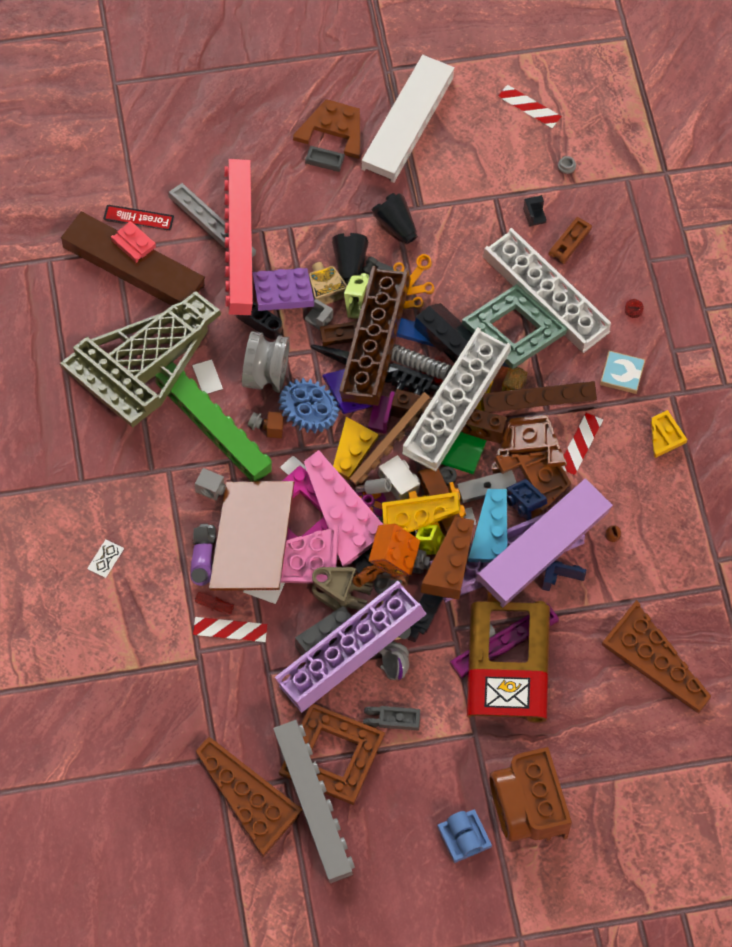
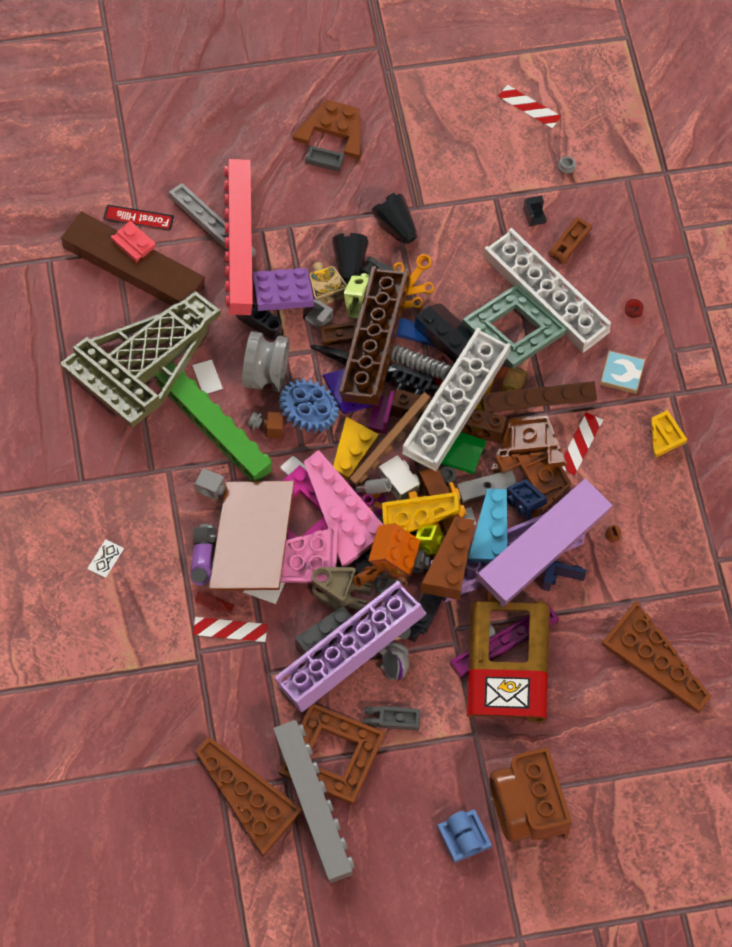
white tile [362,55,455,183] -> none

